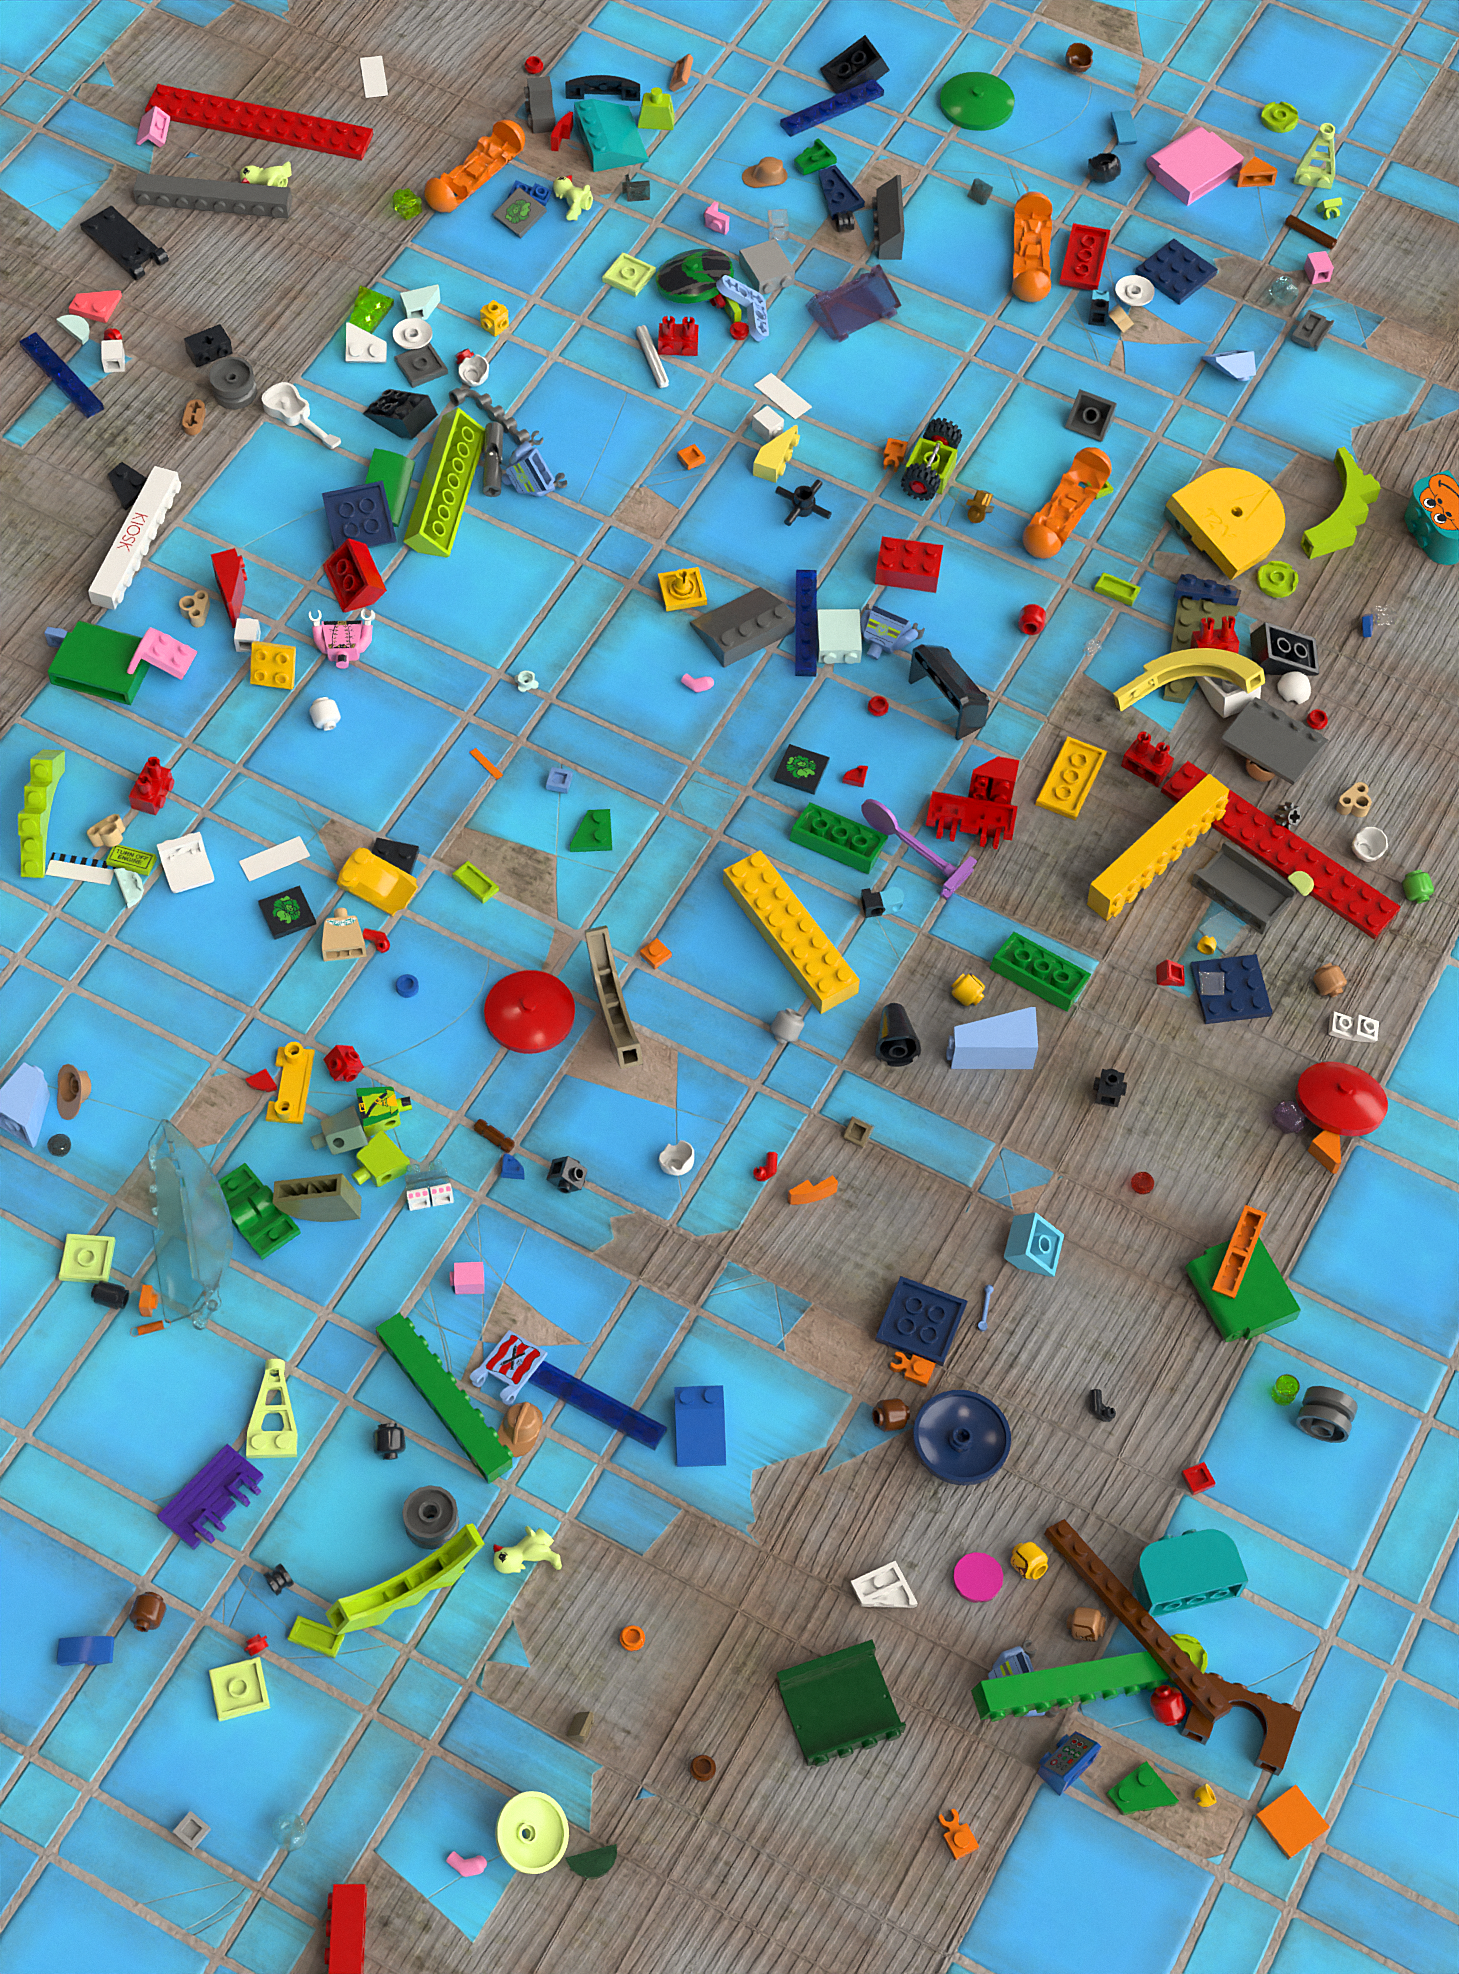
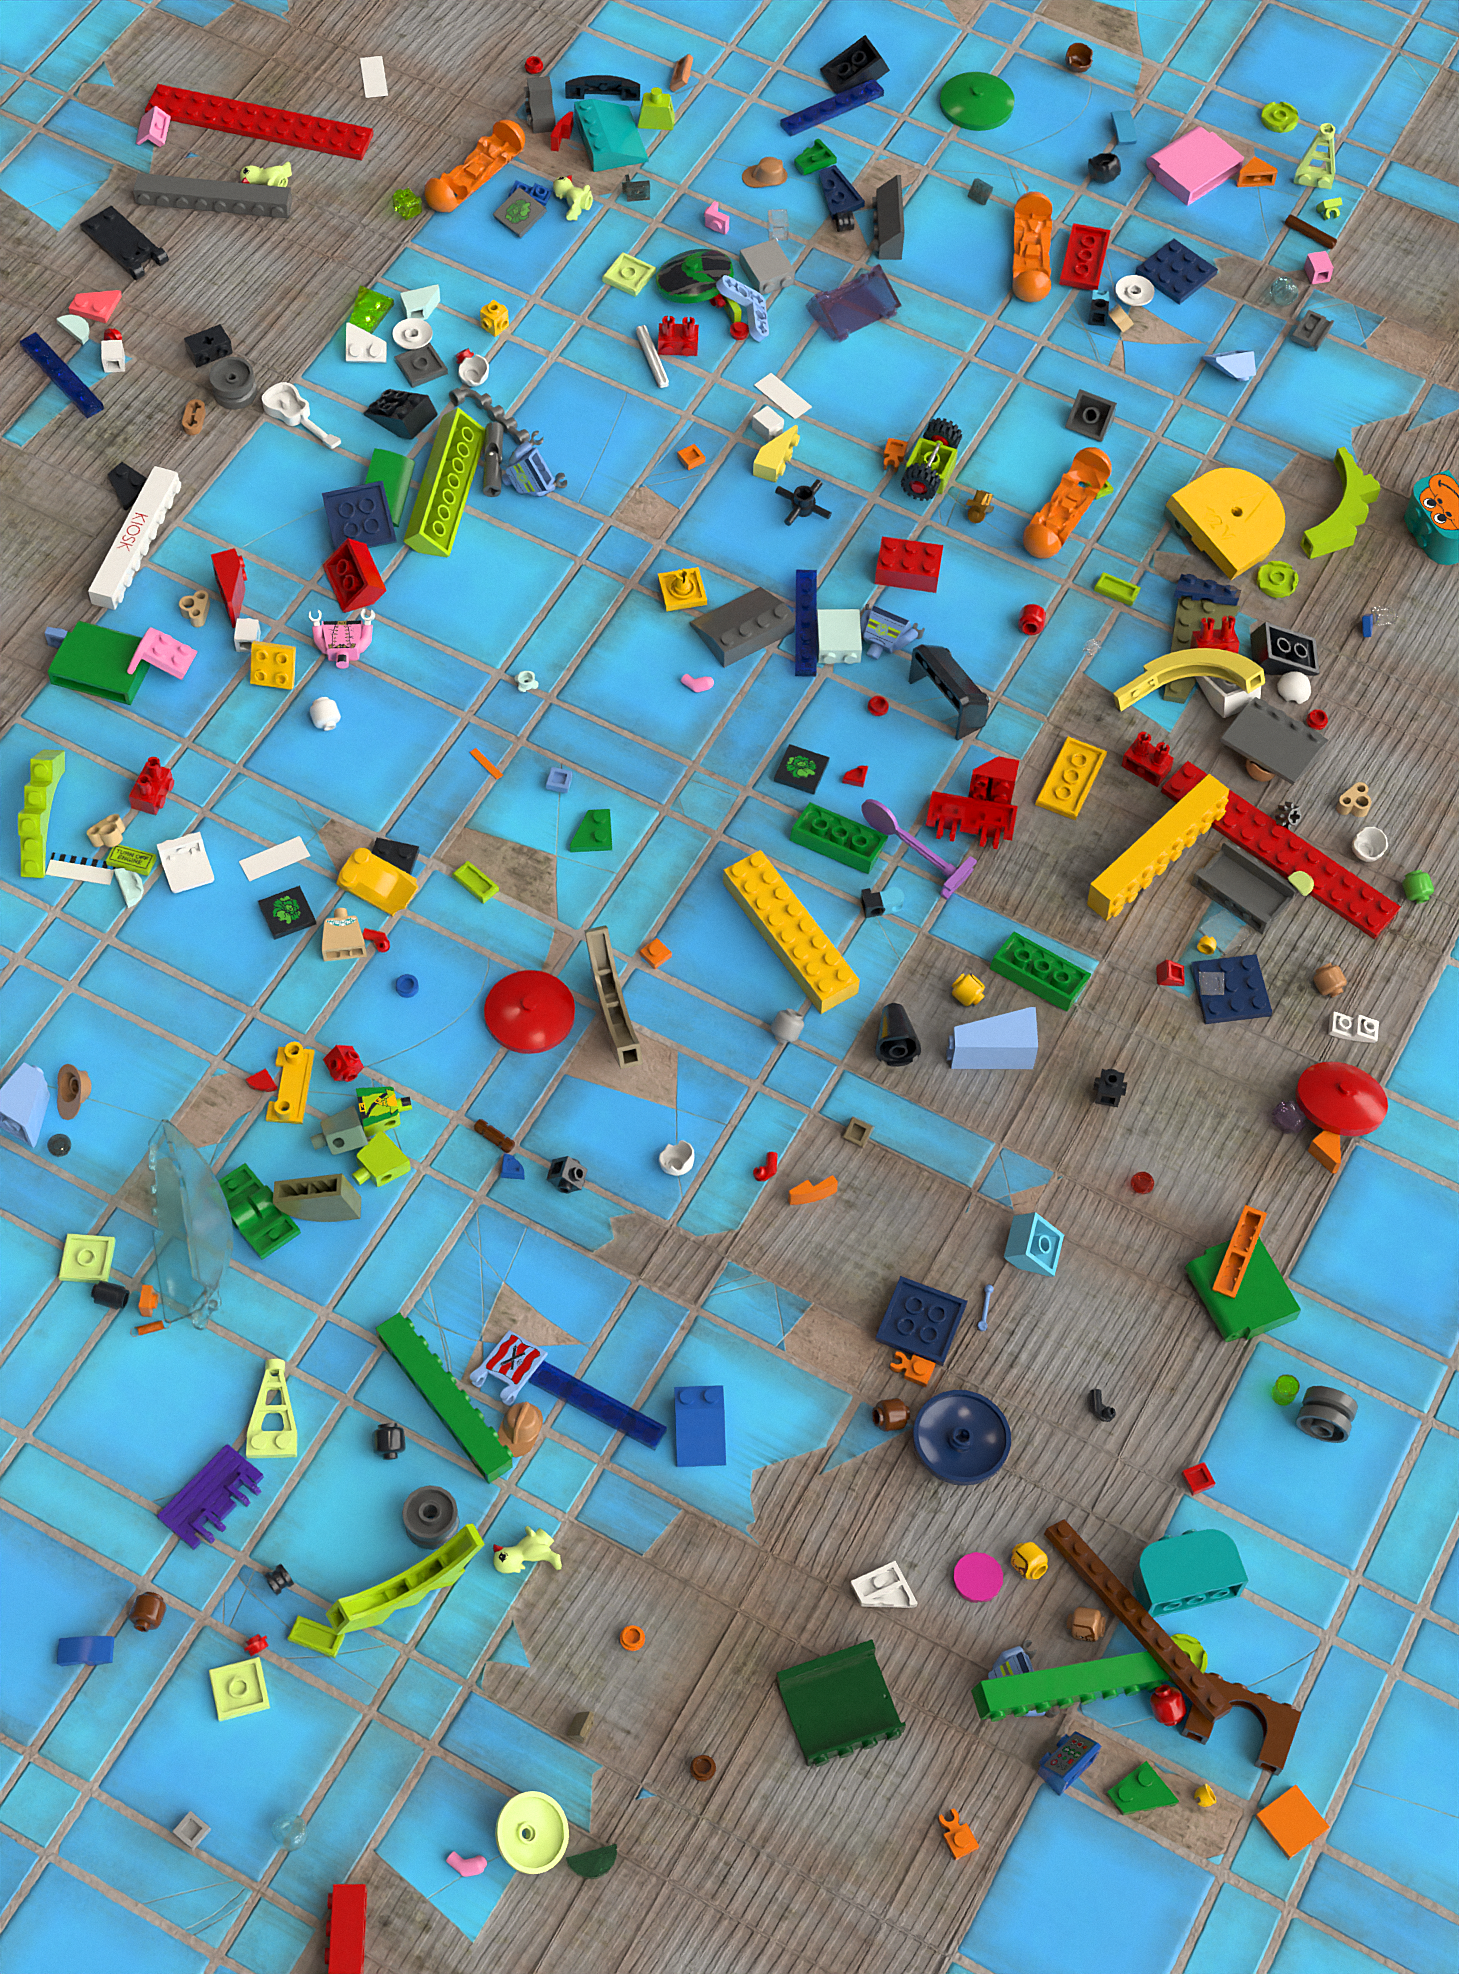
hips [405,1159,454,1211] -> none
bright pink brick [450,1262,484,1295] -> none

